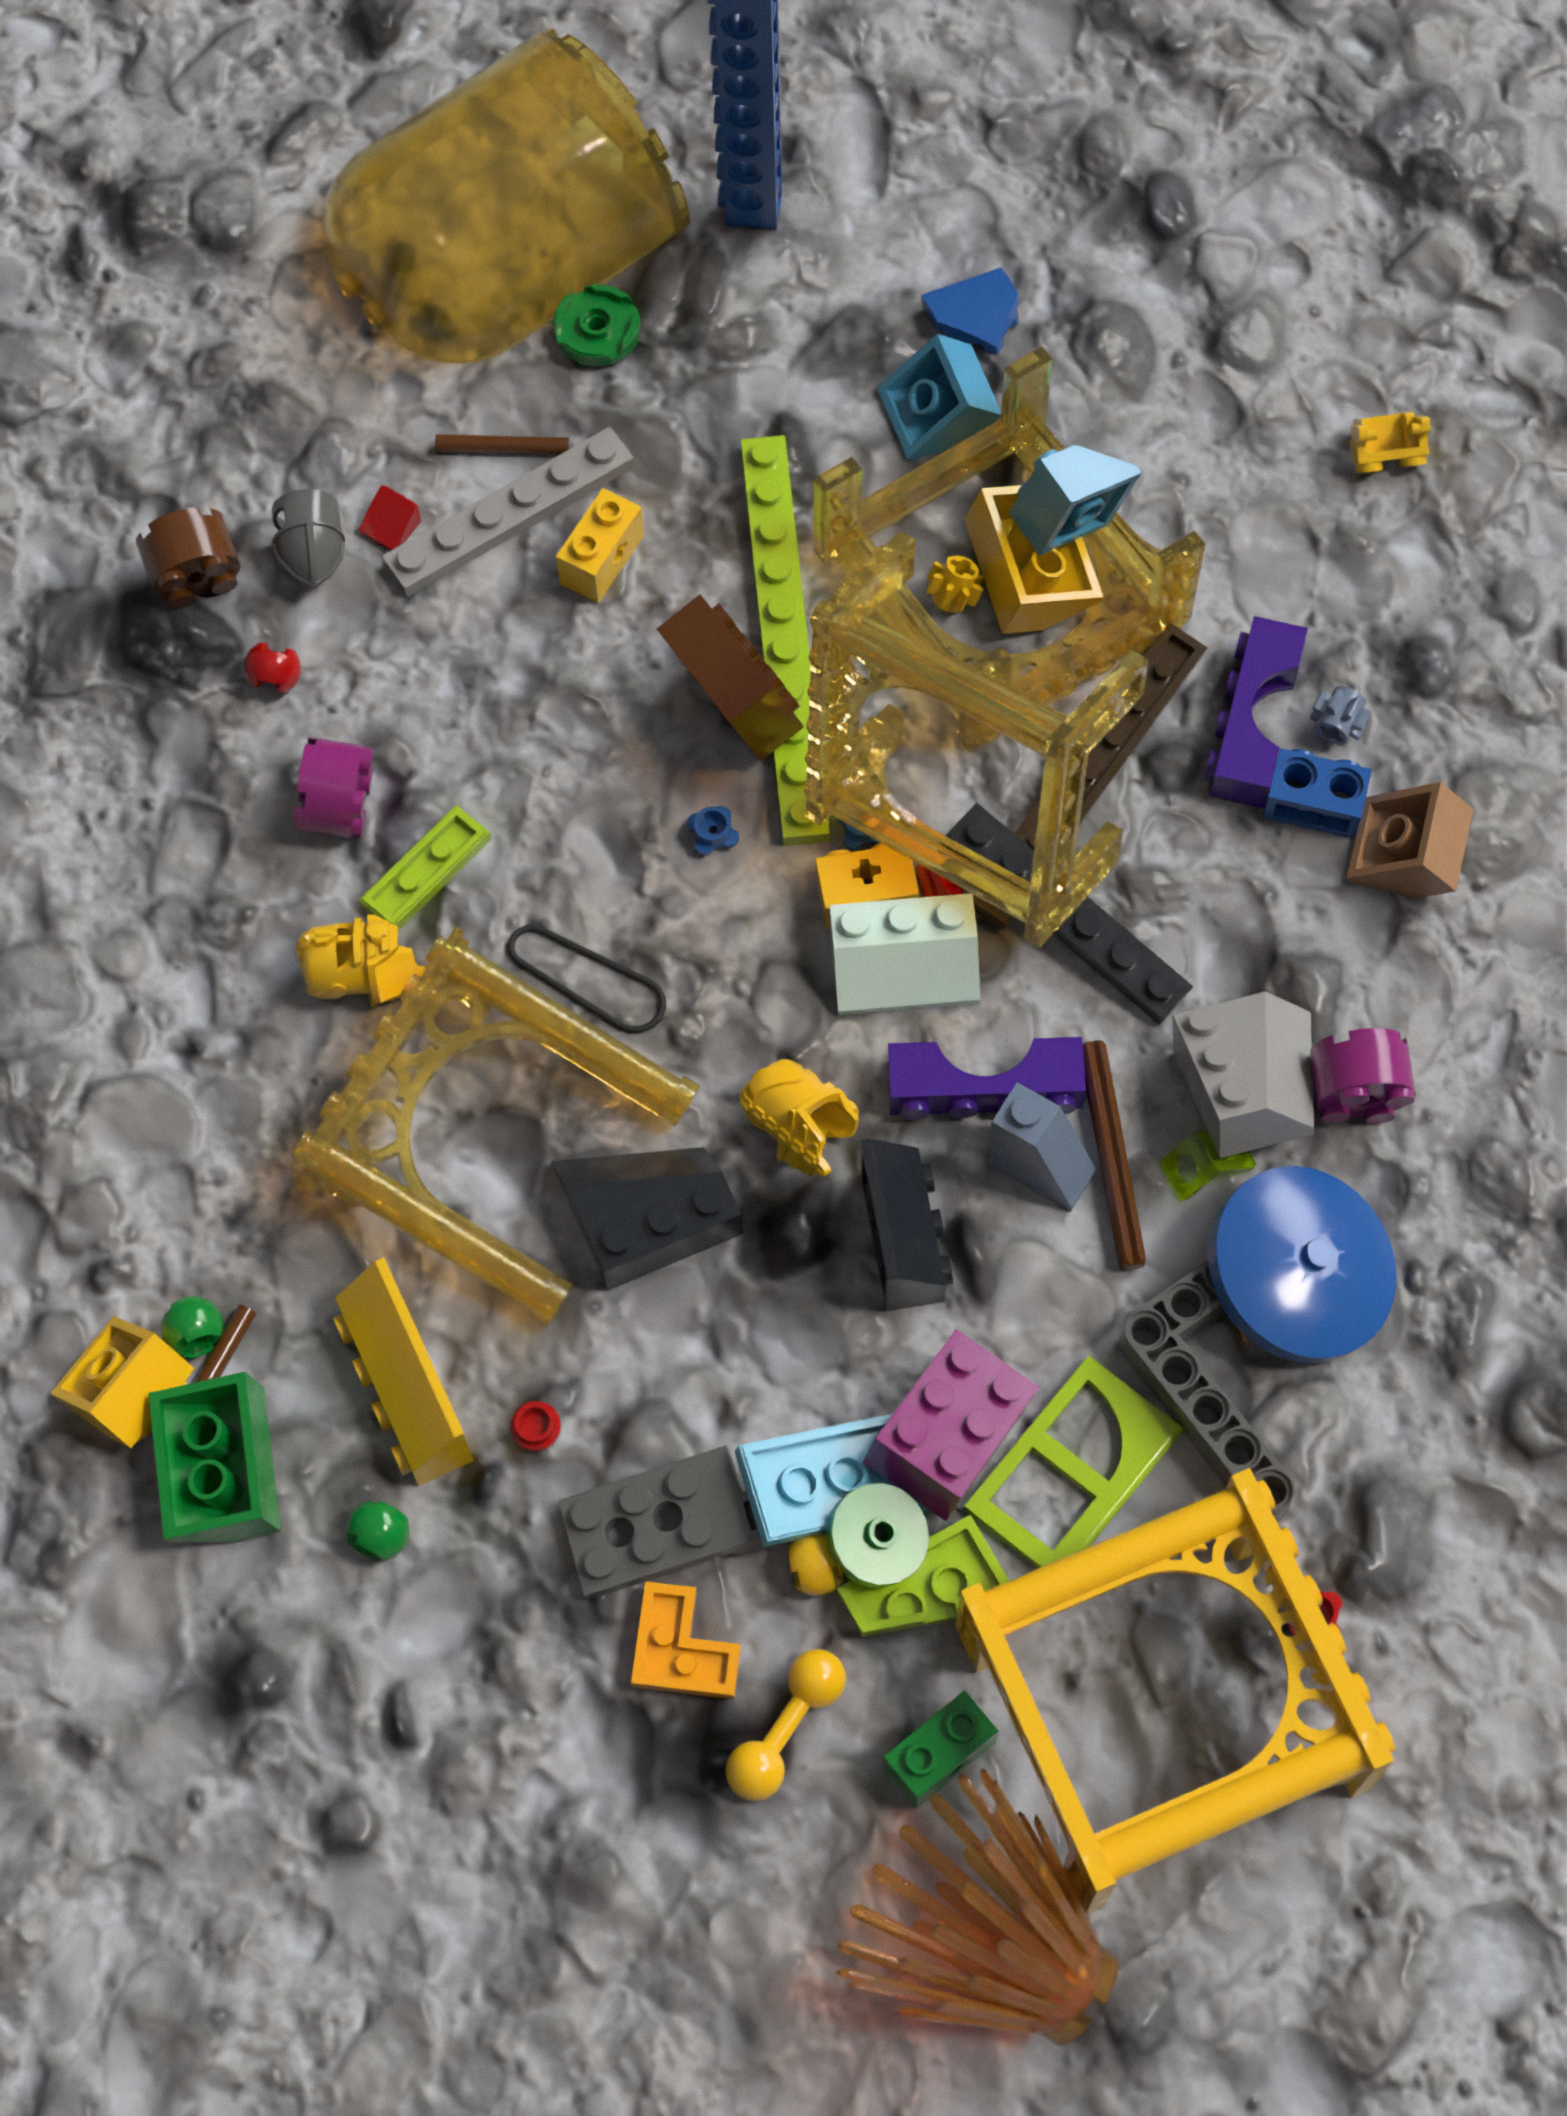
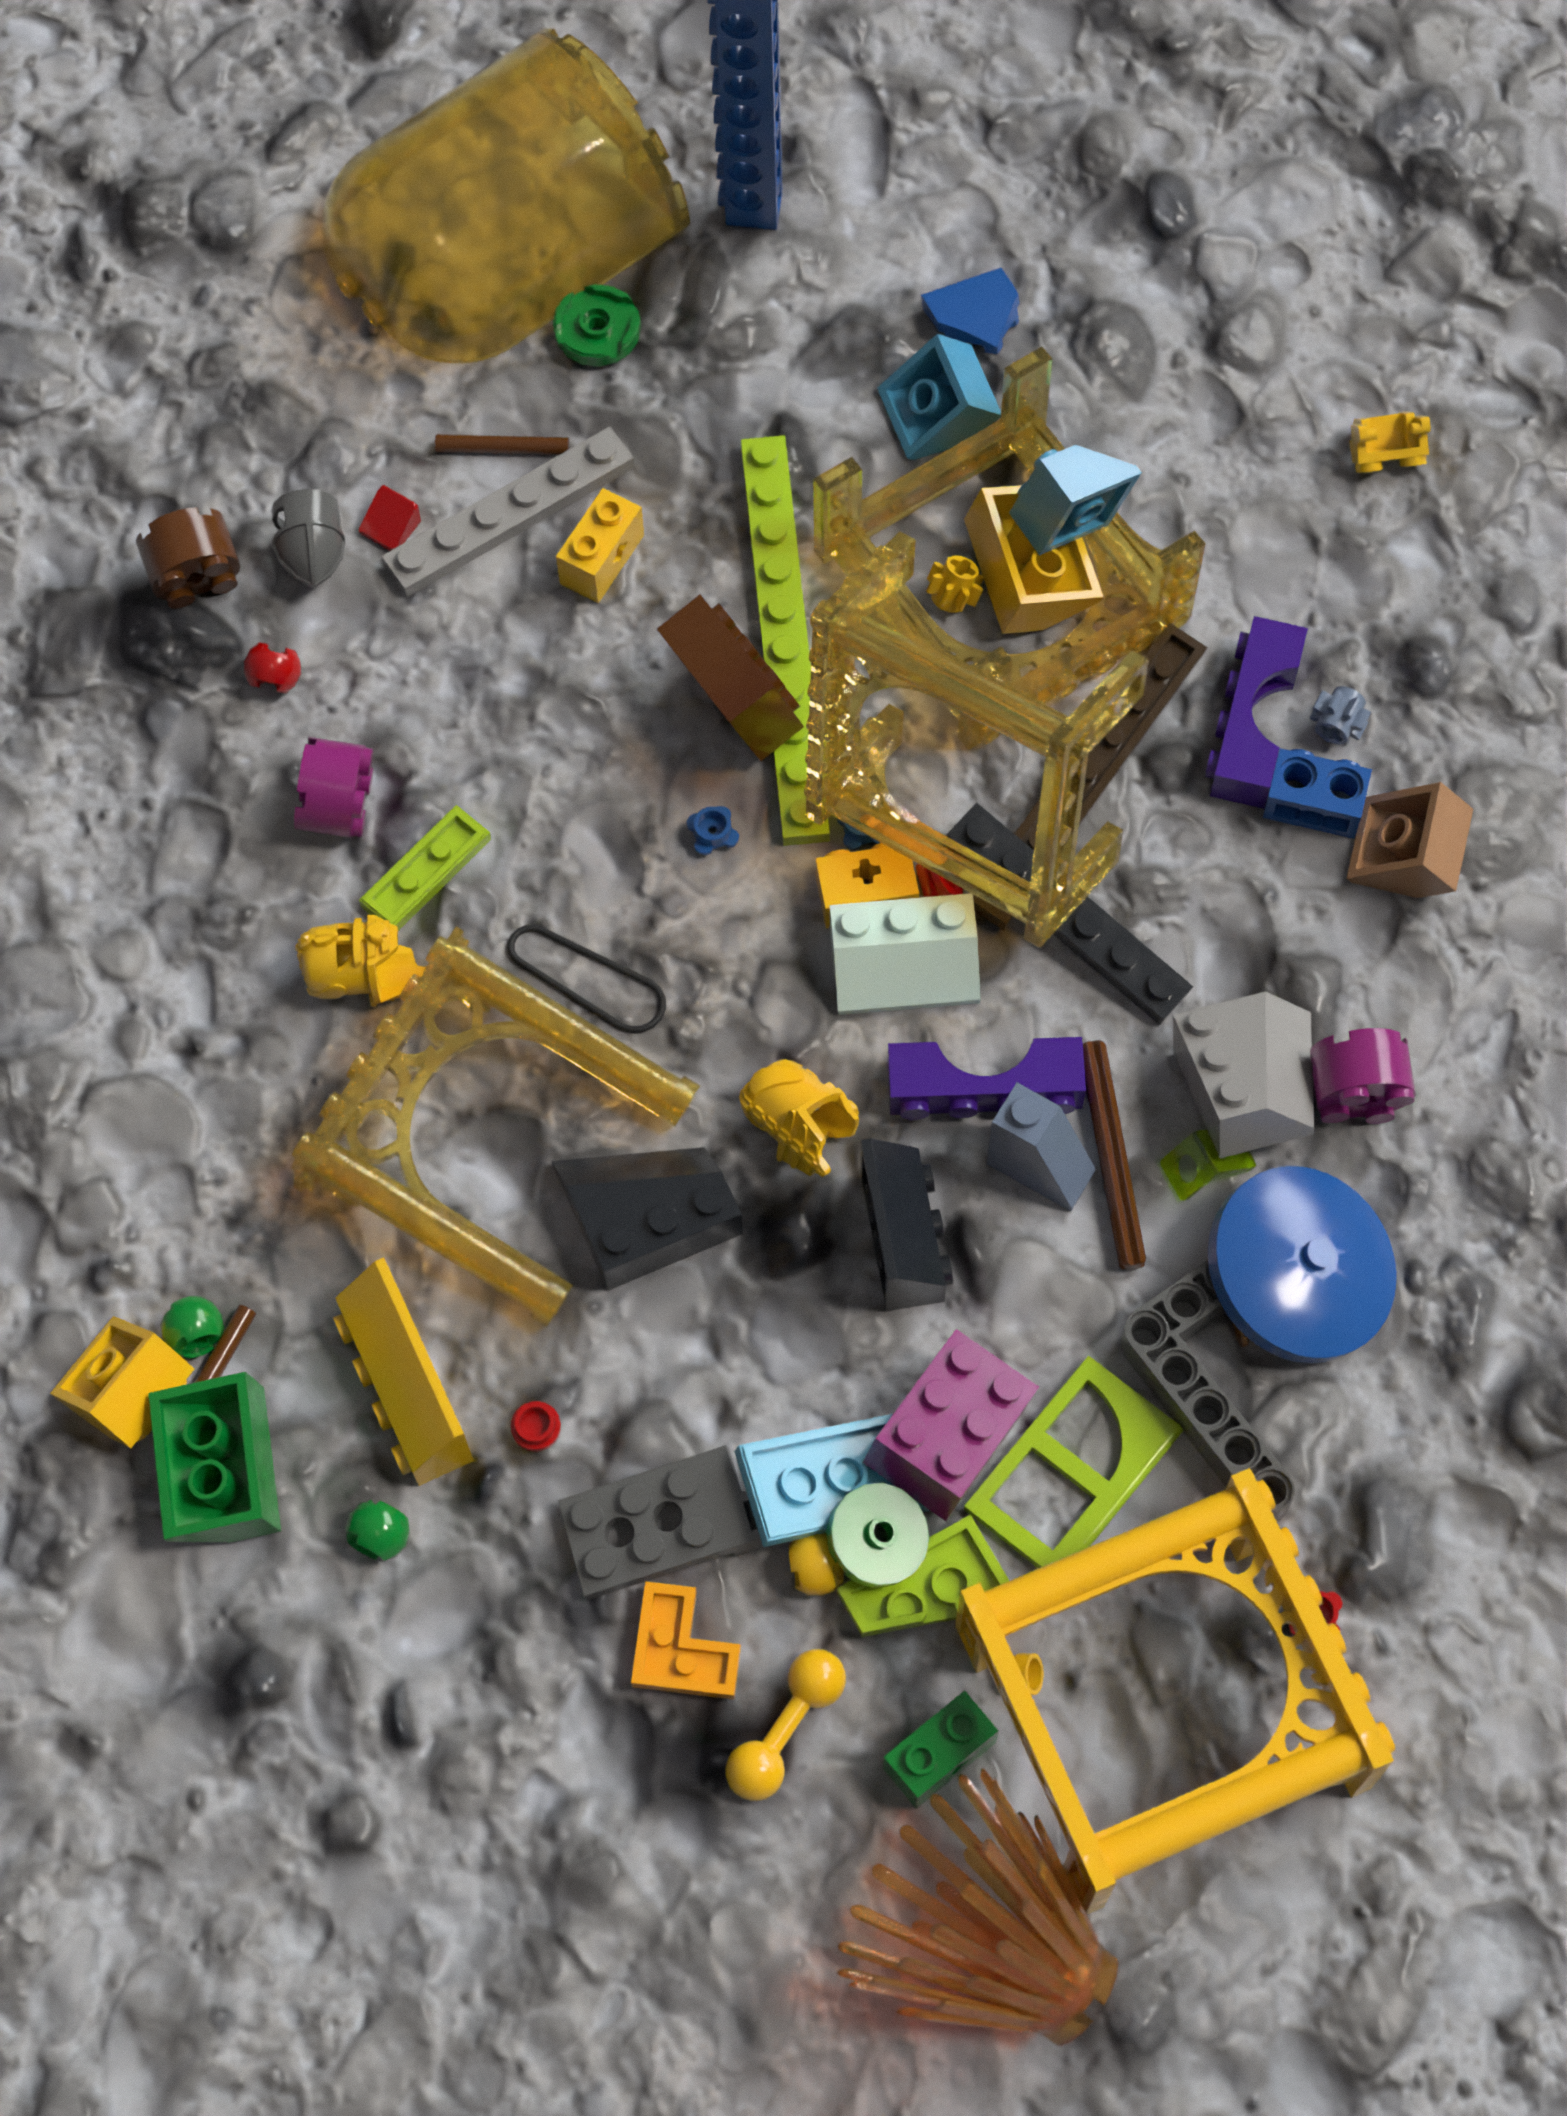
none -> yellow hinge [1013,1653,1044,1695]

